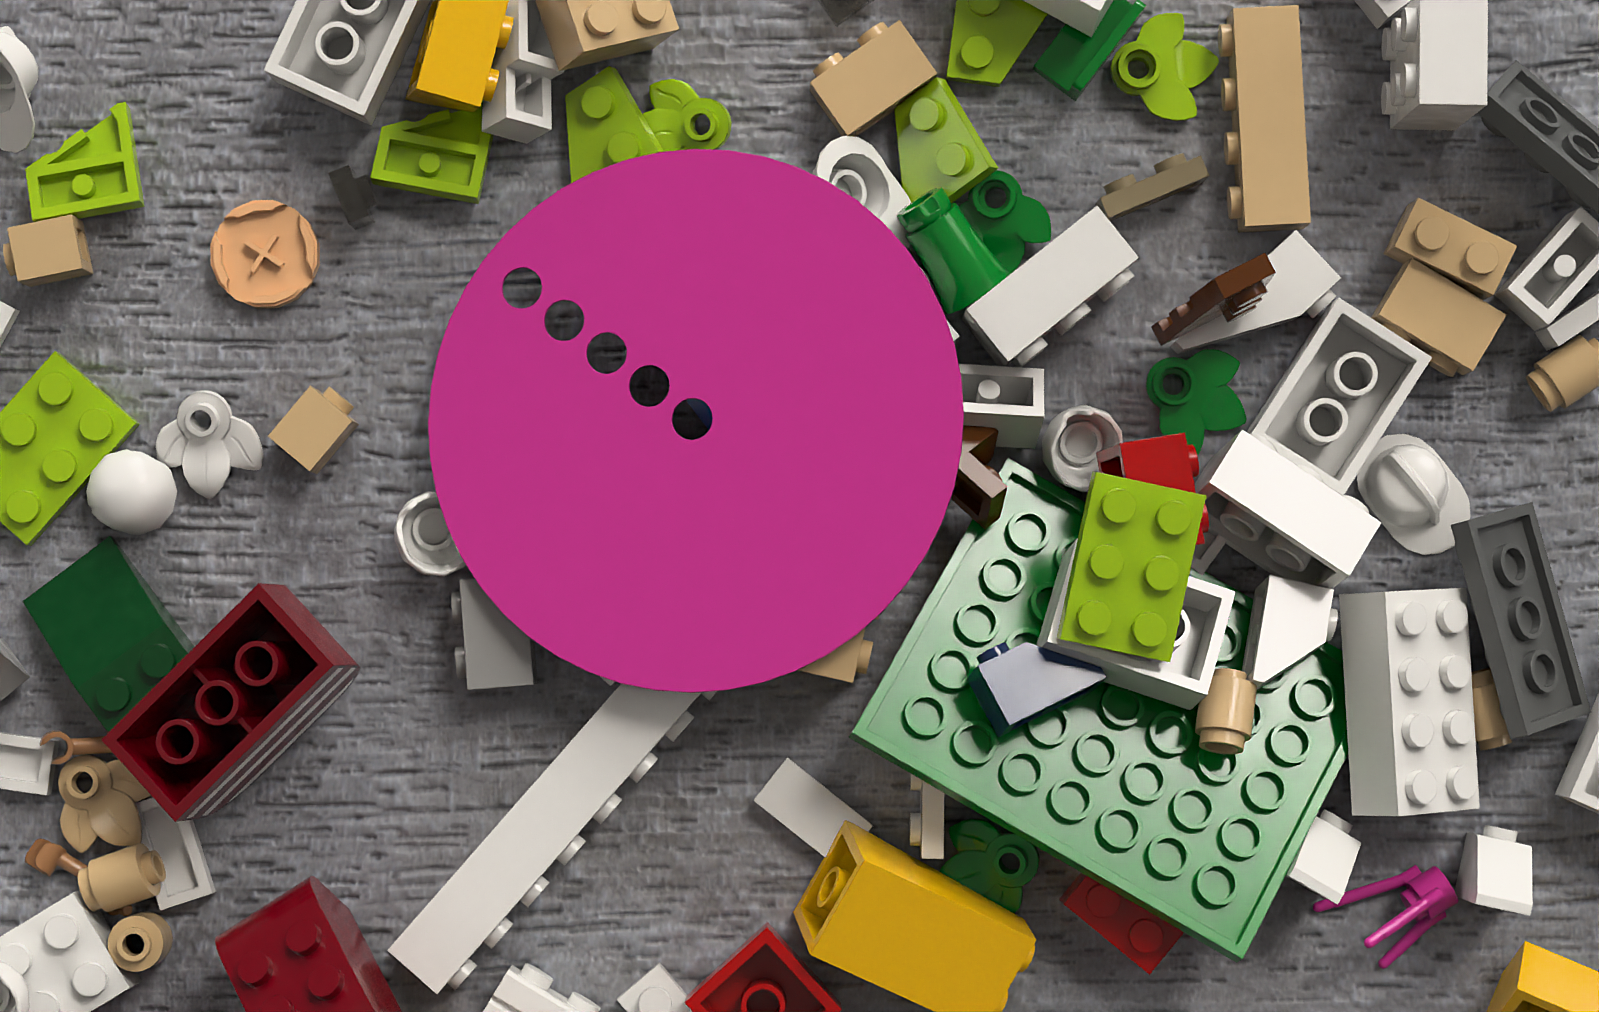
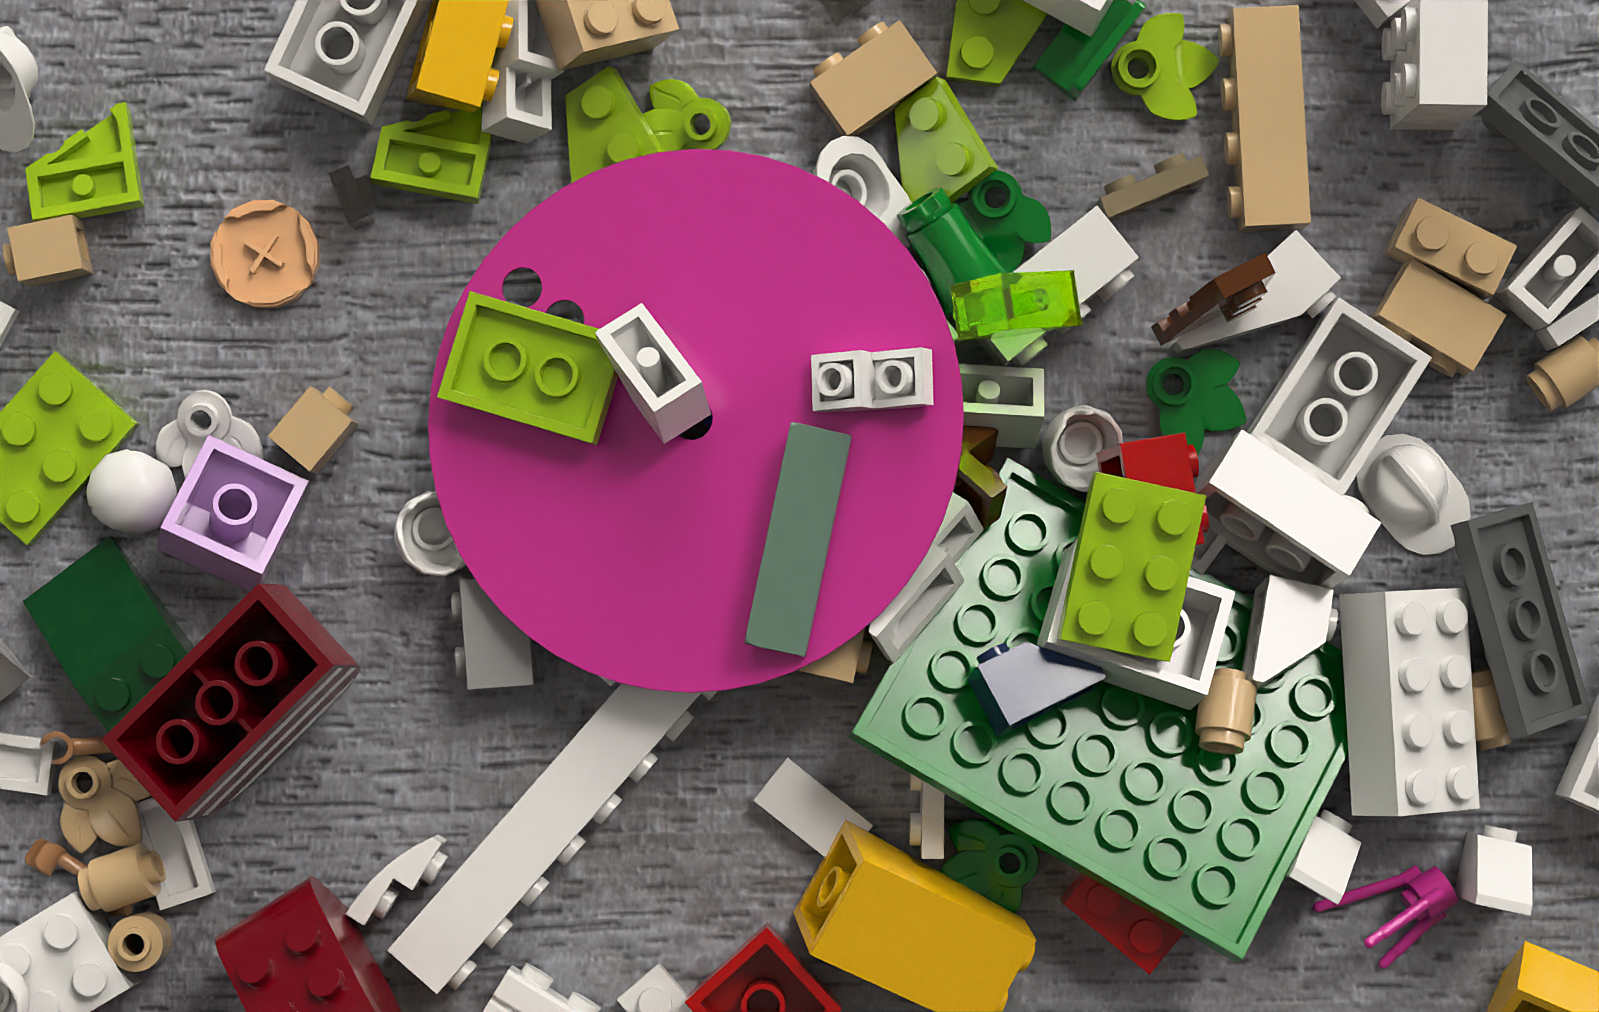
none -> lavender slope [157,435,309,592]
none -> white slope [346,834,448,925]
none -> lime plate [437,291,618,445]
none -> white slope [595,303,711,444]
none -> sand green slope [745,422,852,657]
none -> white slope [811,347,934,412]
none -> white slope [868,492,984,663]
none -> clear neon green slope [950,270,1082,341]

